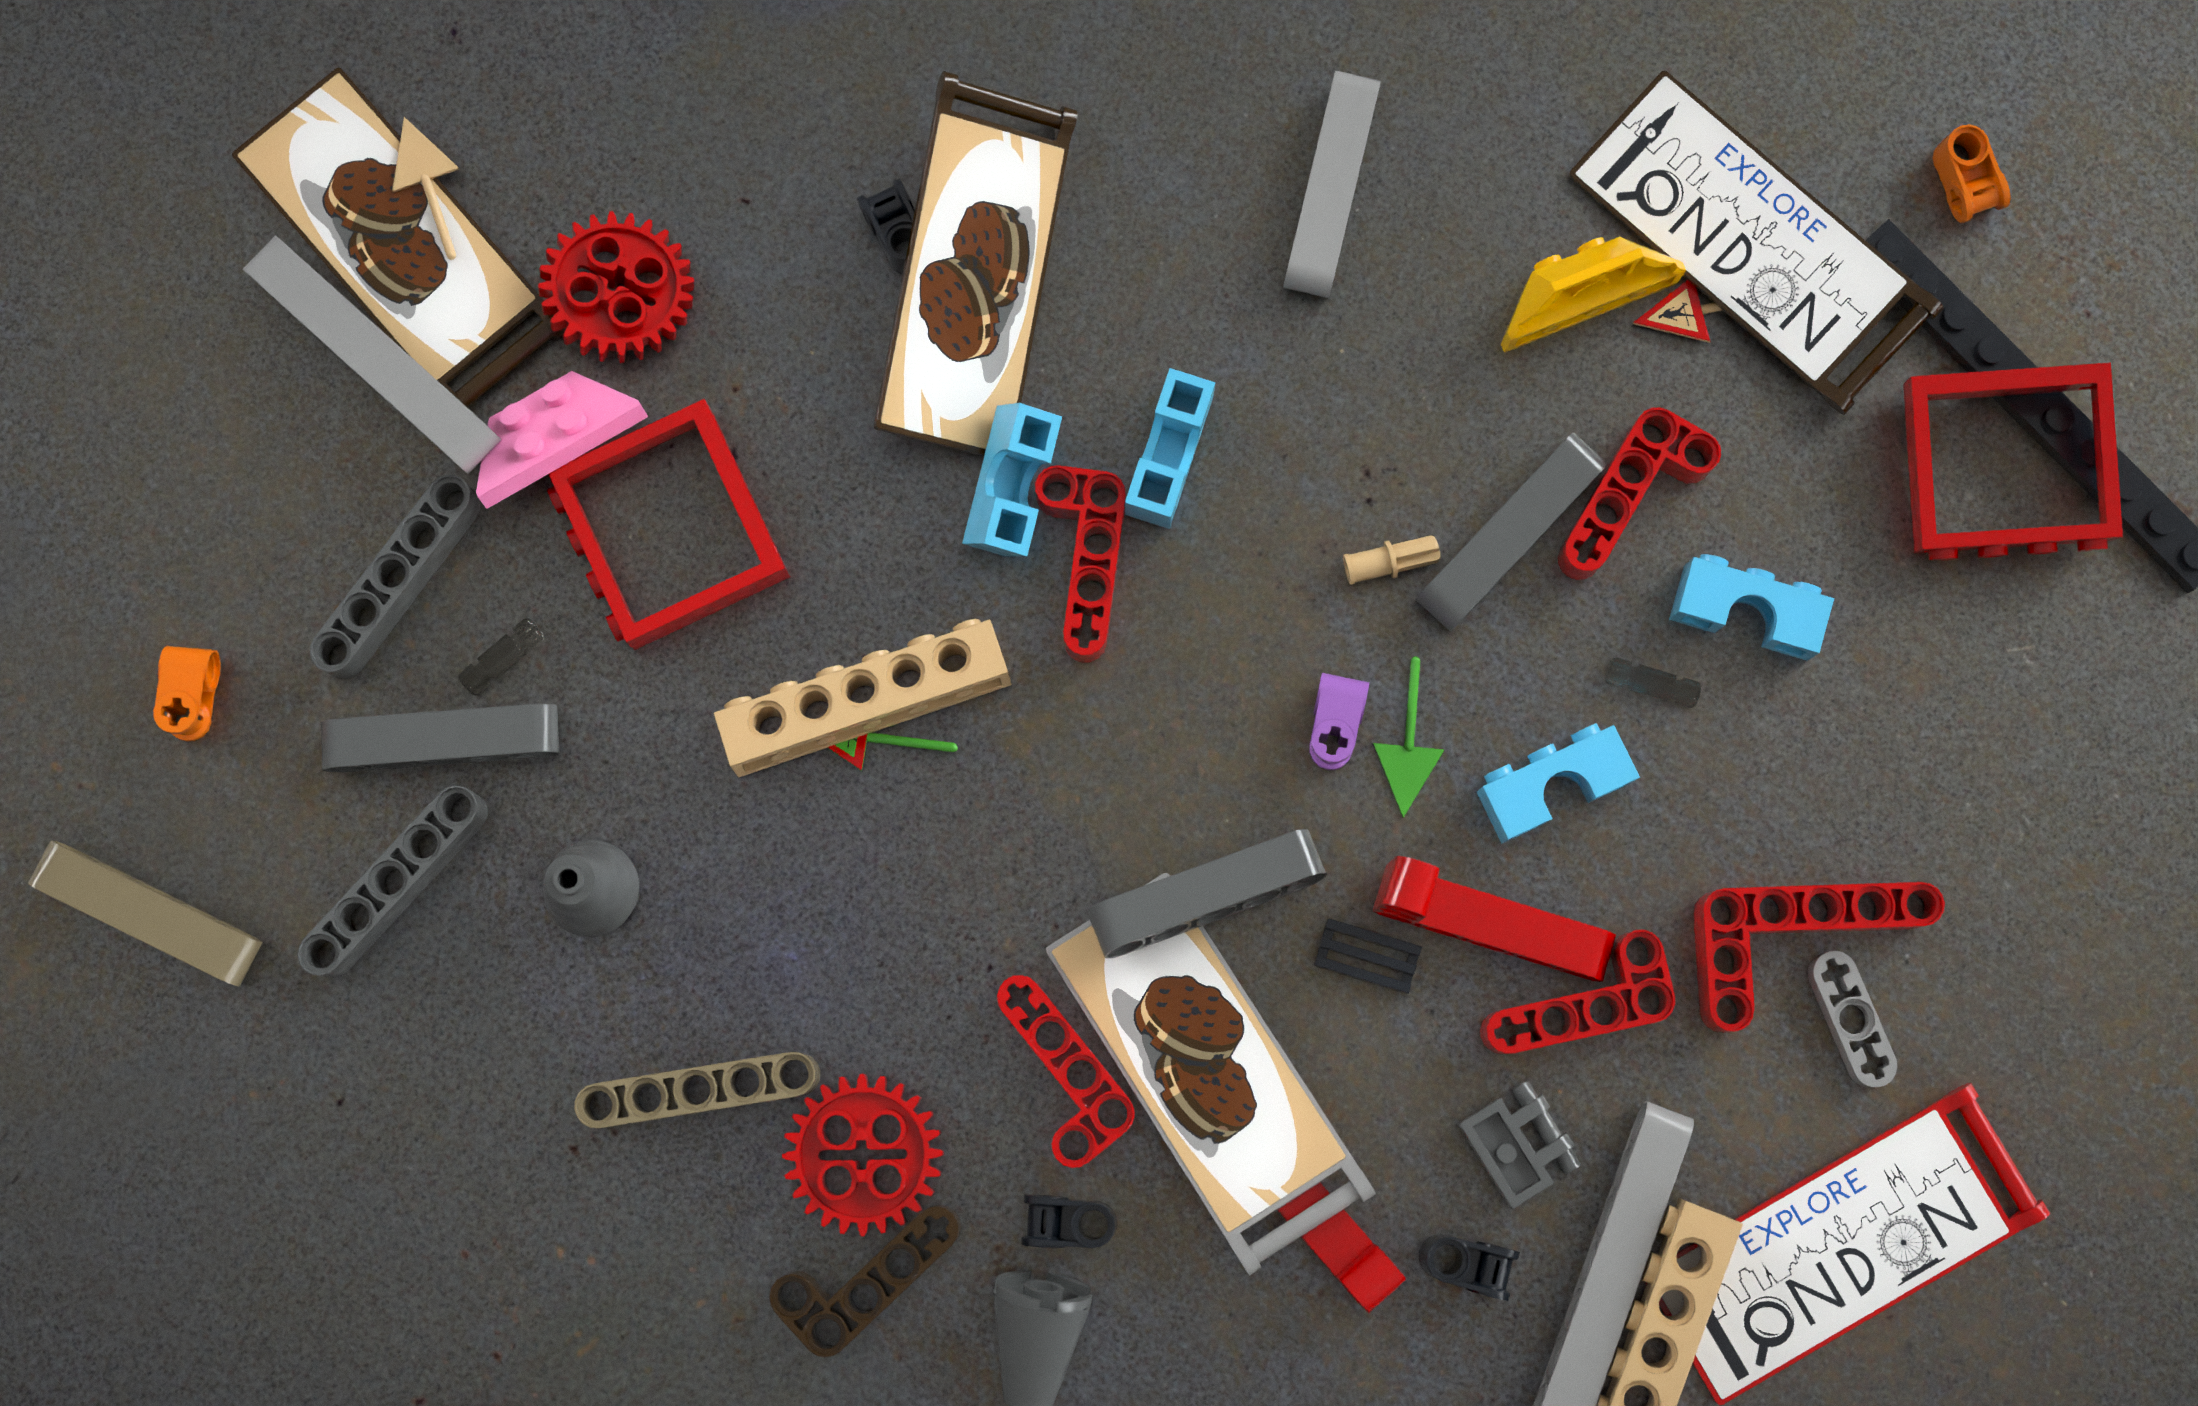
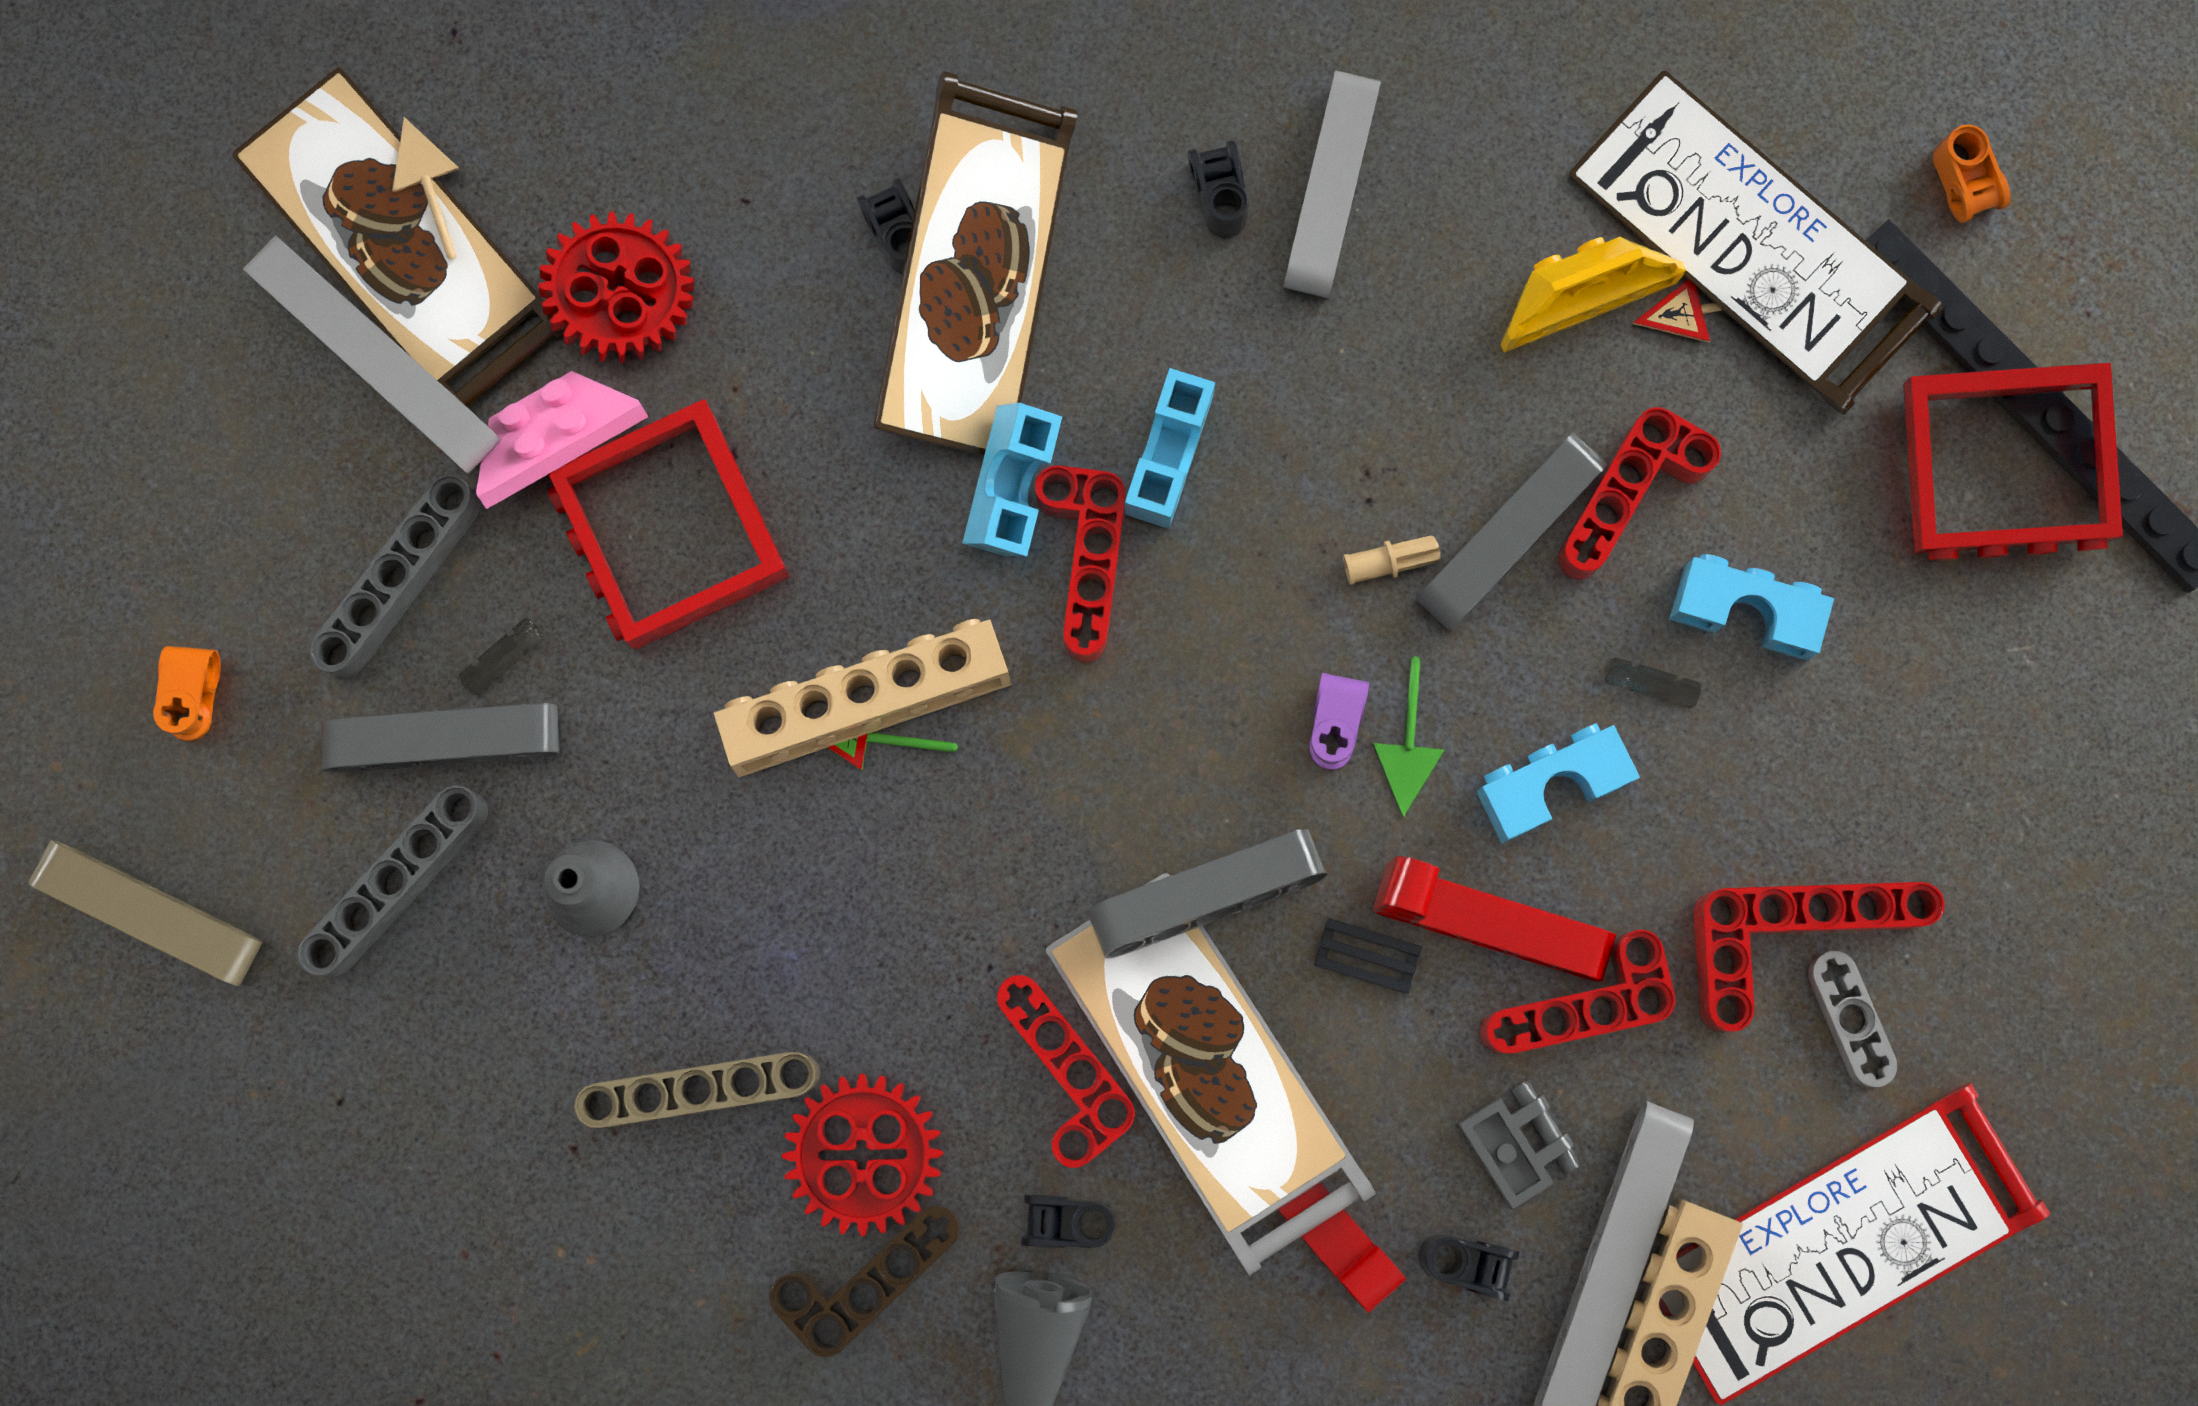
none -> black piece [1188,140,1248,238]

